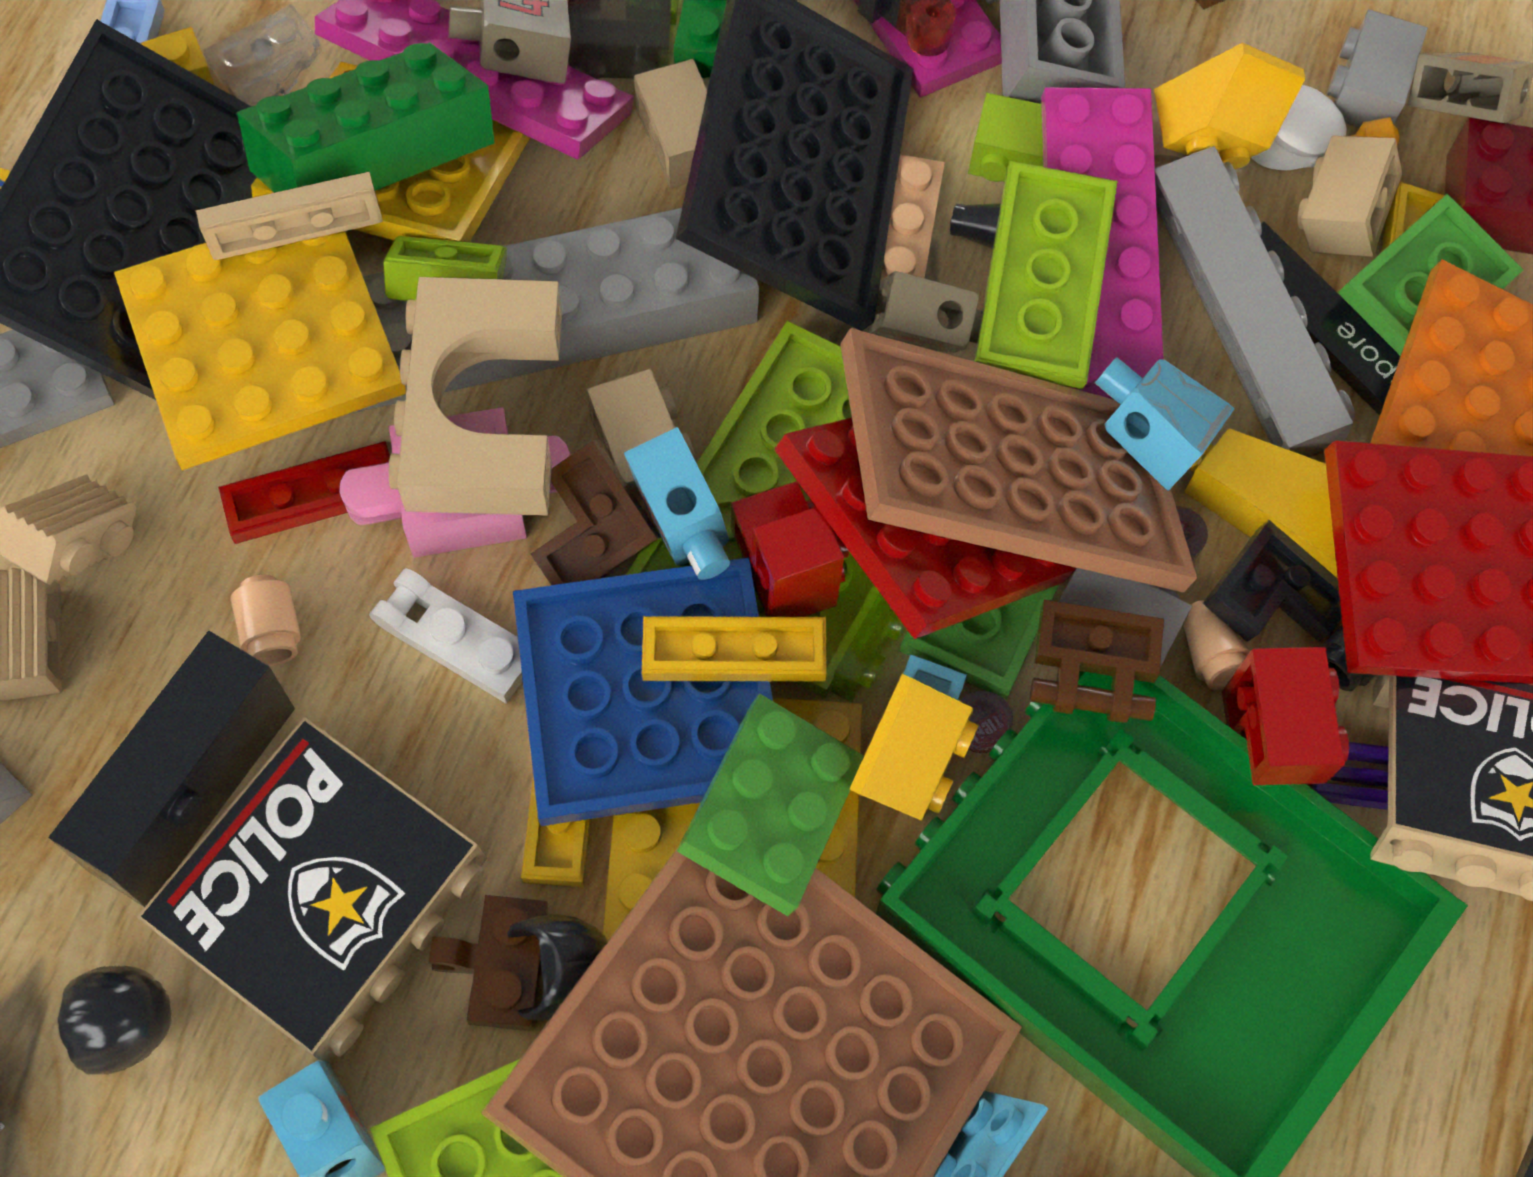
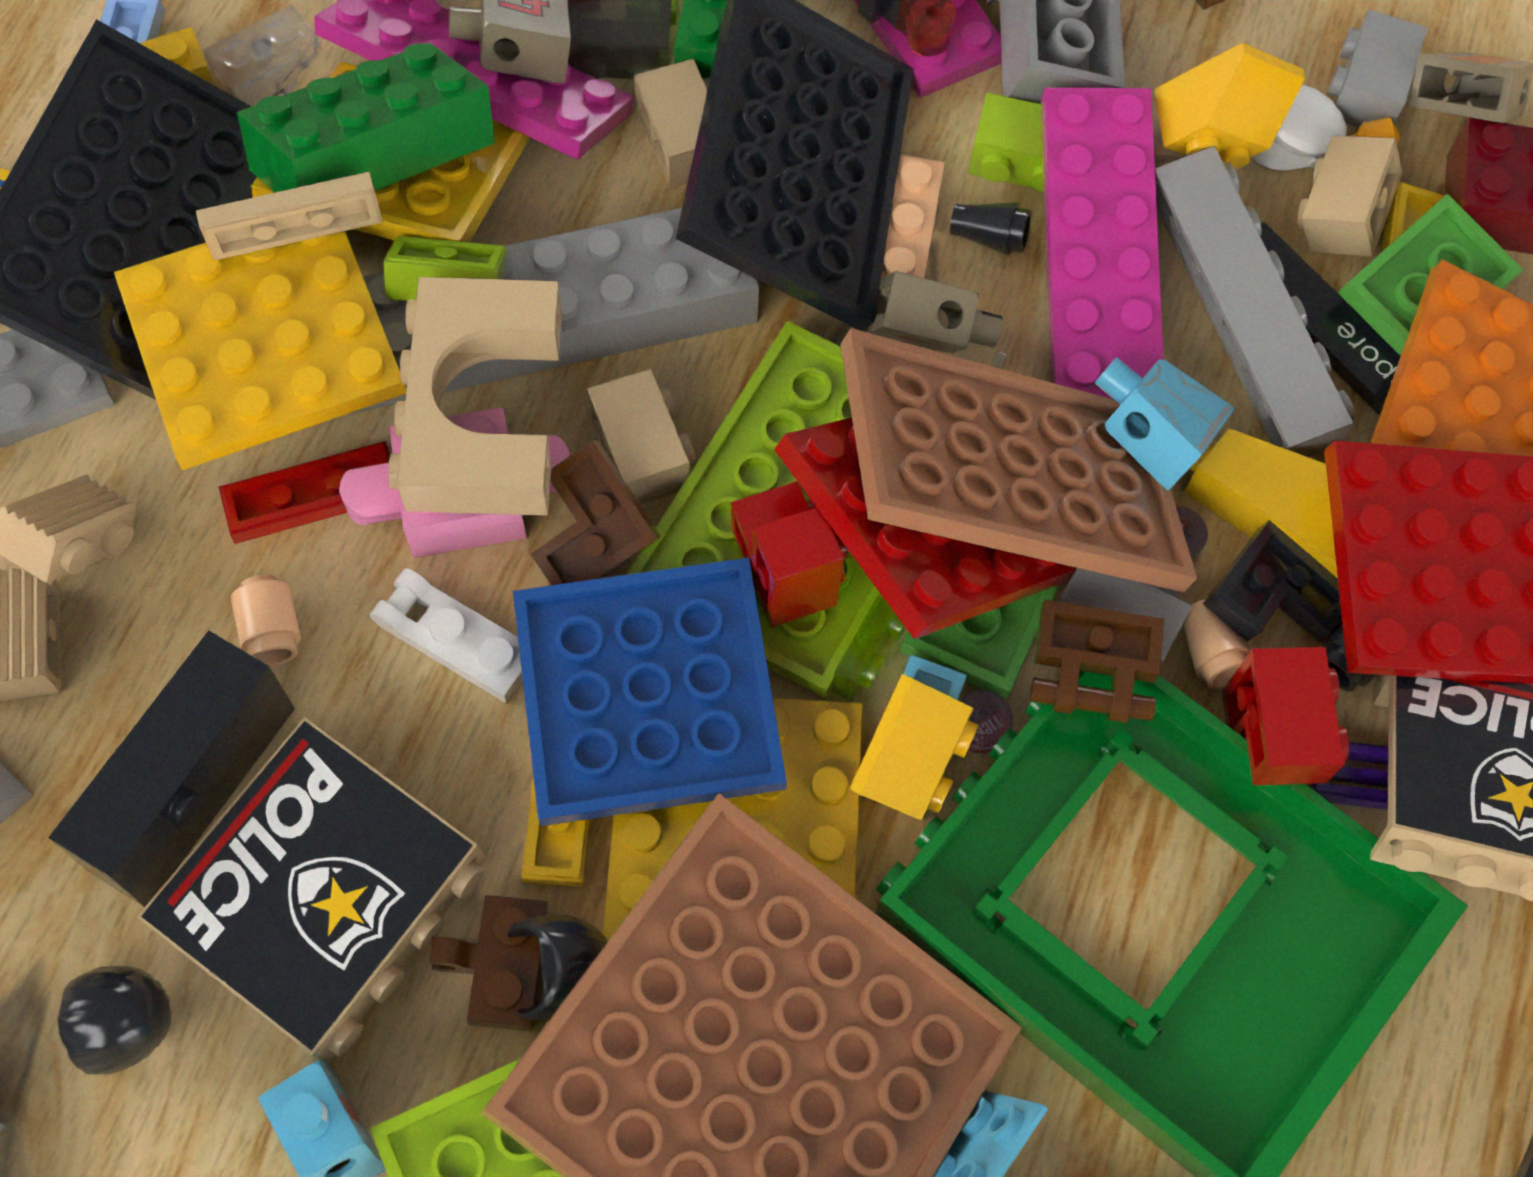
medium azure torso [624,427,730,580] -> none
yellow tile [642,616,827,682] -> none
bright green plate [676,694,864,916] -> none
lime tile [974,161,1118,389] -> none

